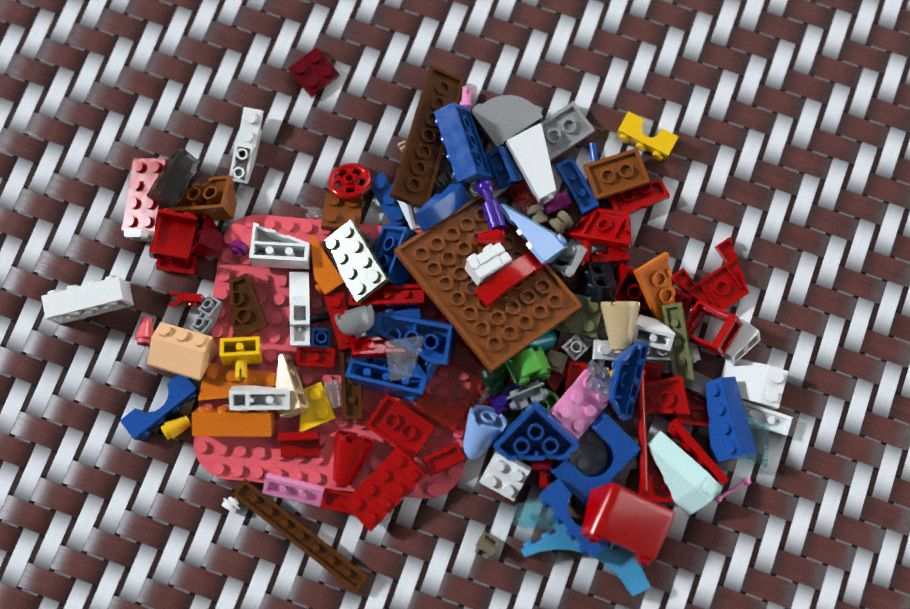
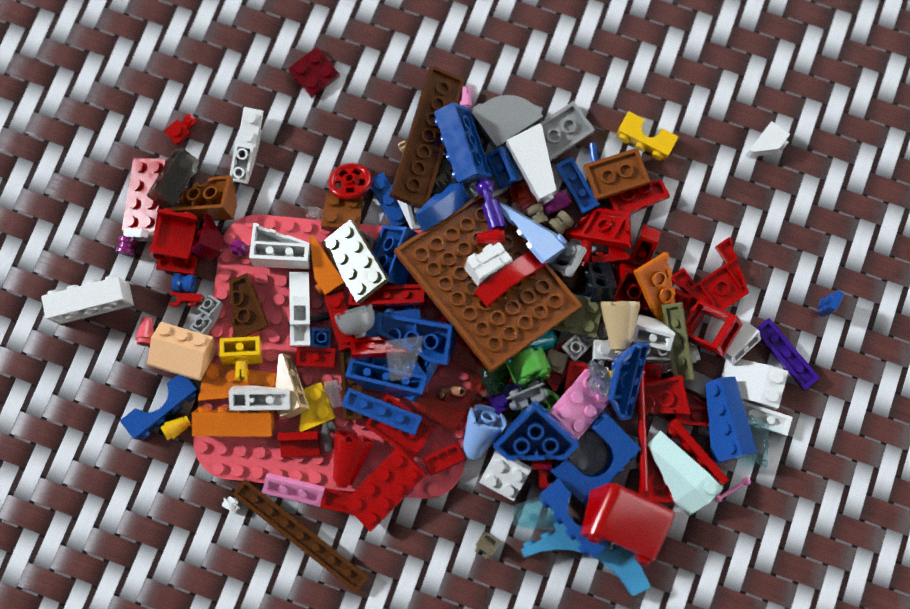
none -> magenta wheel [115,236,138,256]
none -> red plate [164,113,198,146]
none -> blue wheel [172,273,196,293]
none -> dark grey arm [321,421,336,451]
none -> blue plate [341,388,422,436]
none -> nougat arm [437,386,466,400]
none -> red slope [627,225,661,268]
none -> white slope [746,121,790,157]
none -> dark purple plate [756,318,820,391]
none -> blue plate [817,290,845,317]

